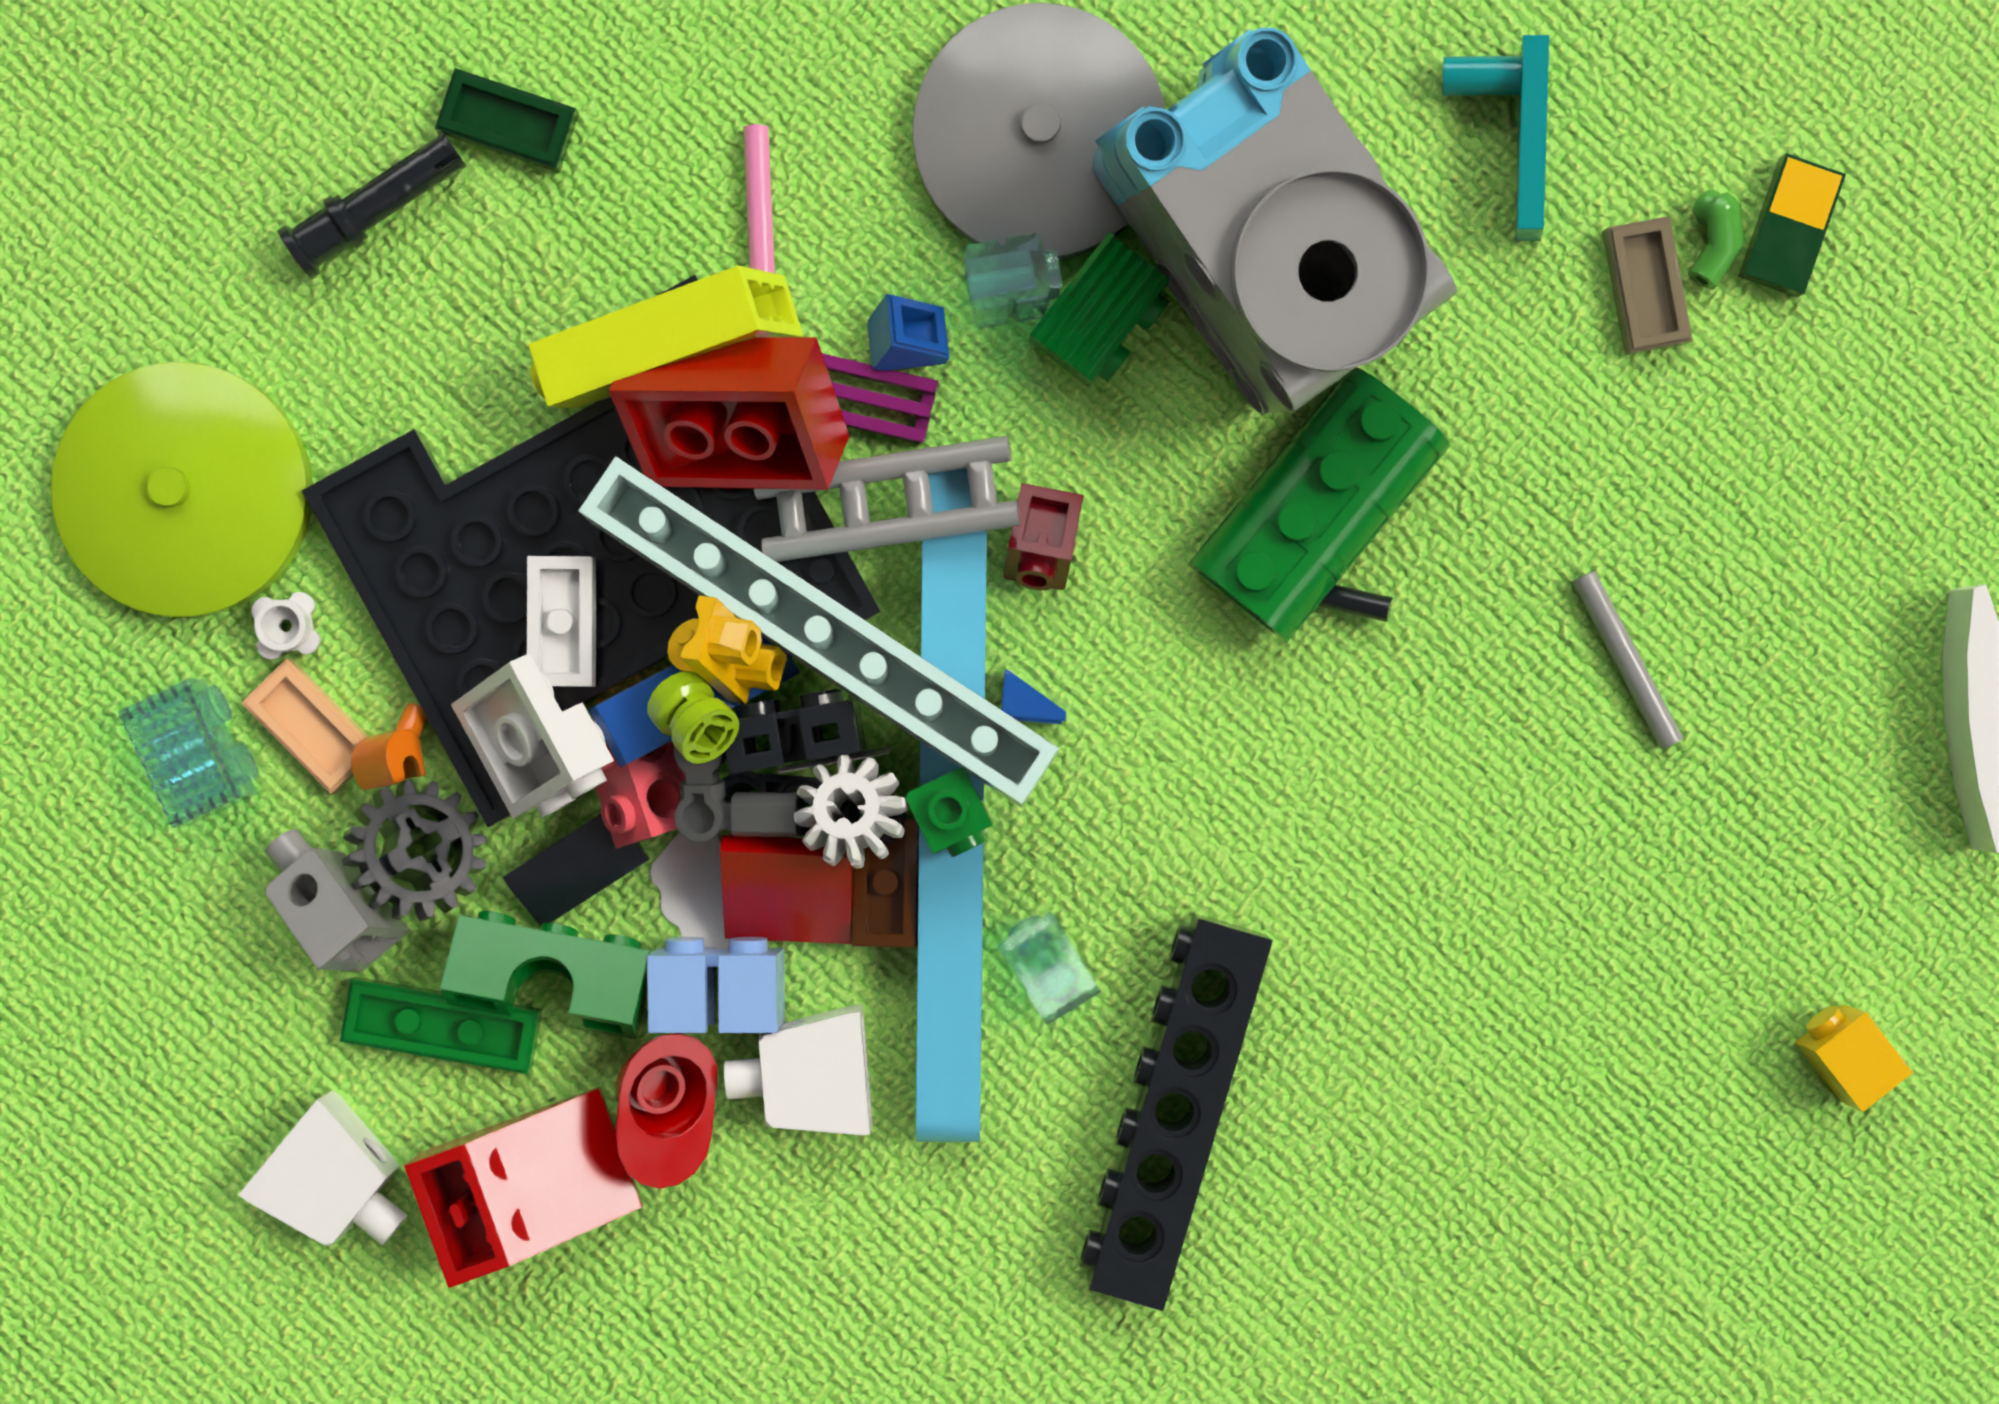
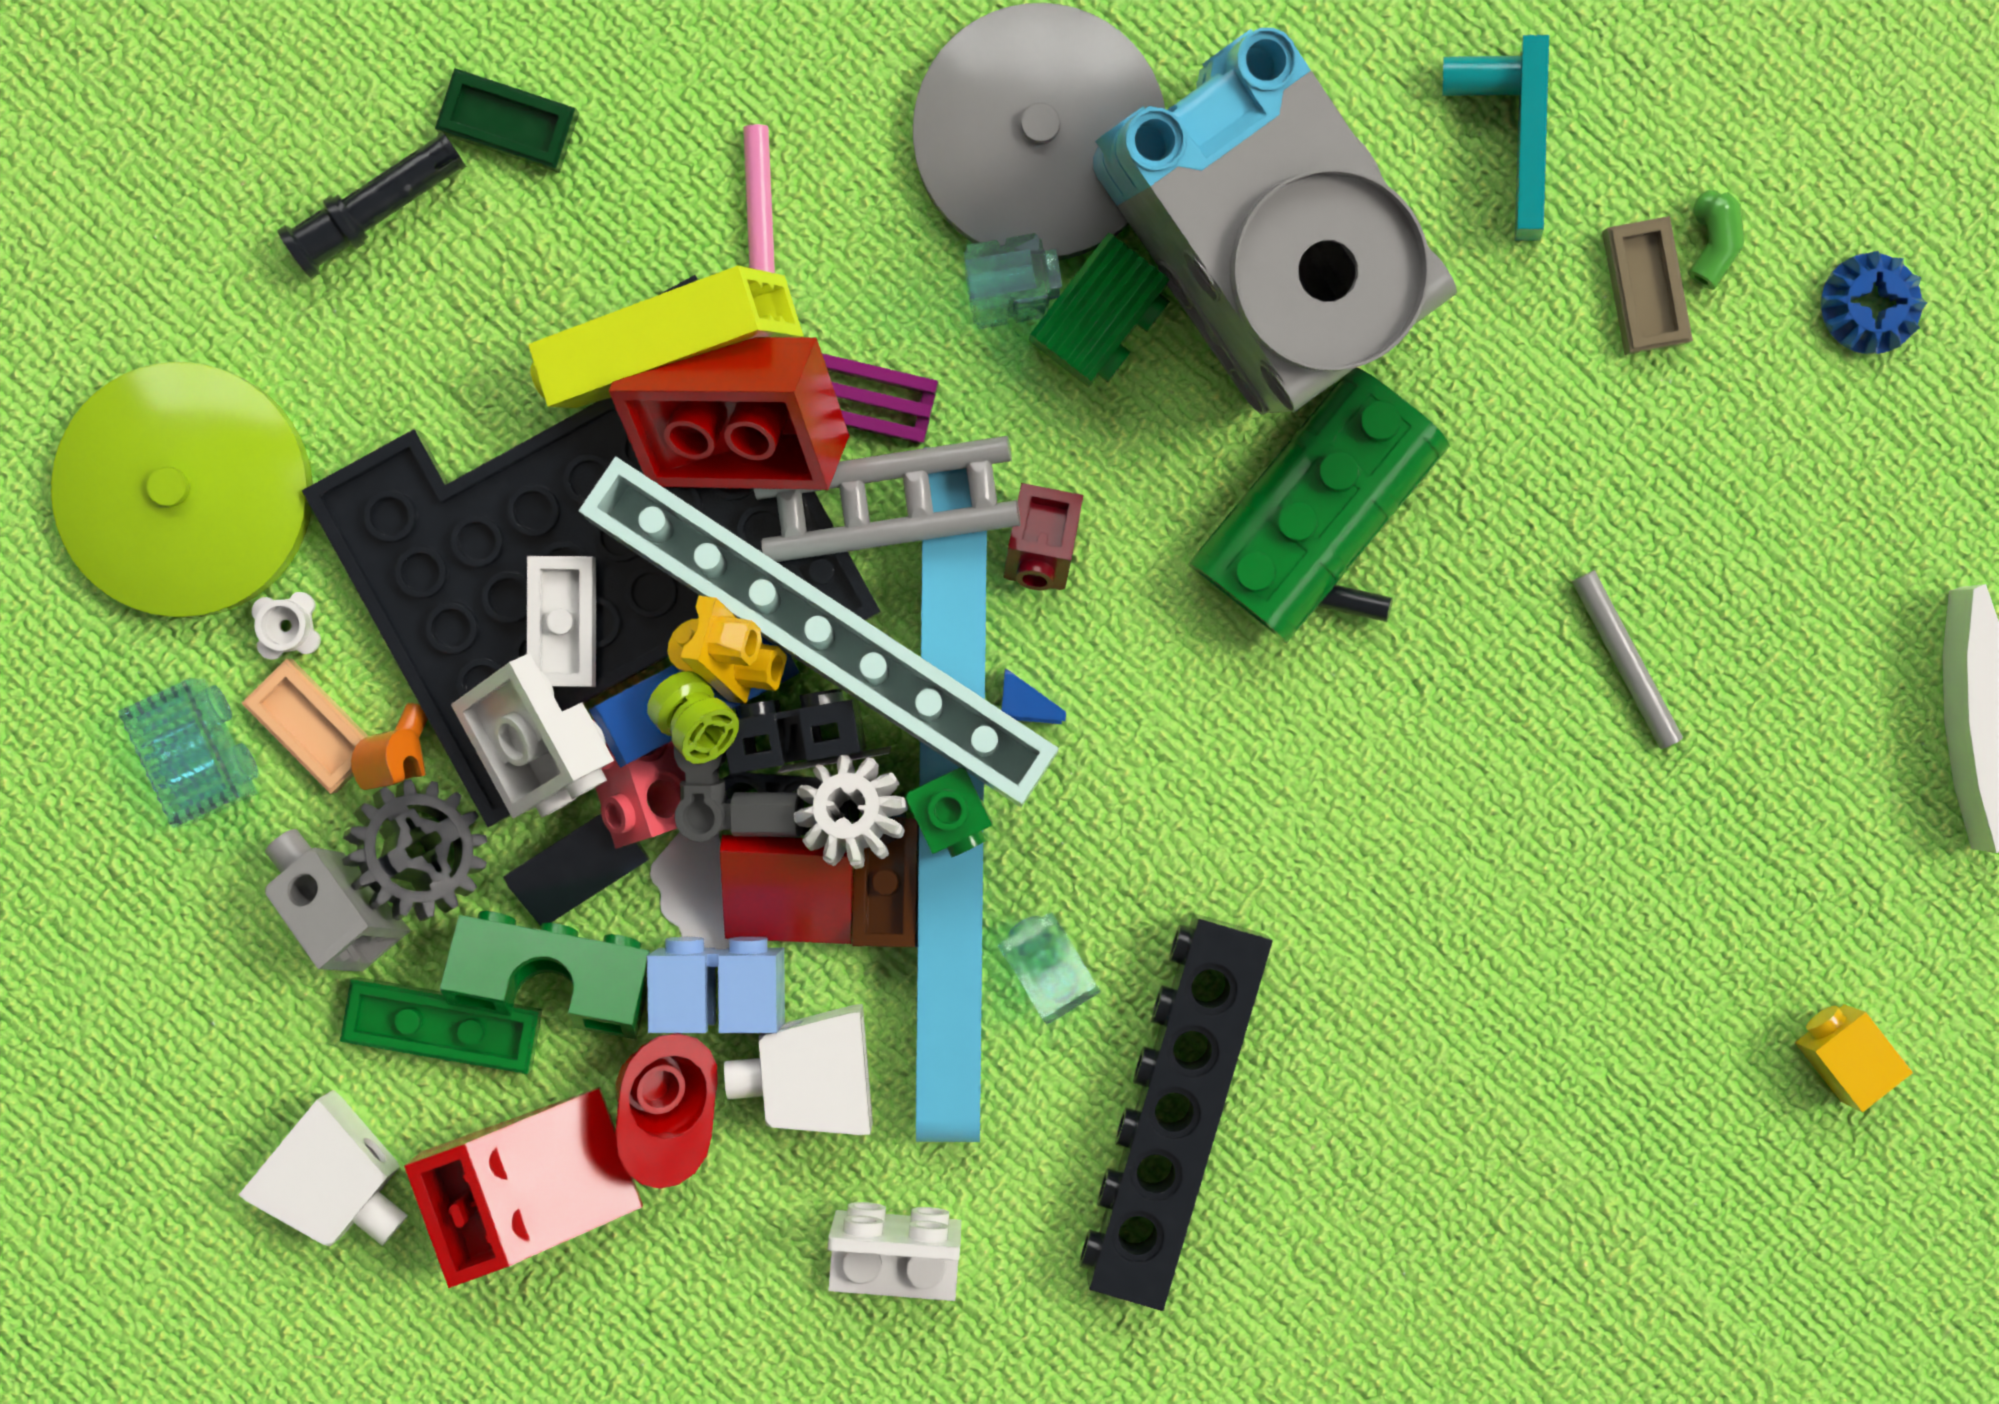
blue slope [867,294,950,371] -> none
dark green tile [1738,153,1846,297] -> none
none -> white bracket [828,1202,962,1301]
none -> blue gear [1821,251,1927,354]

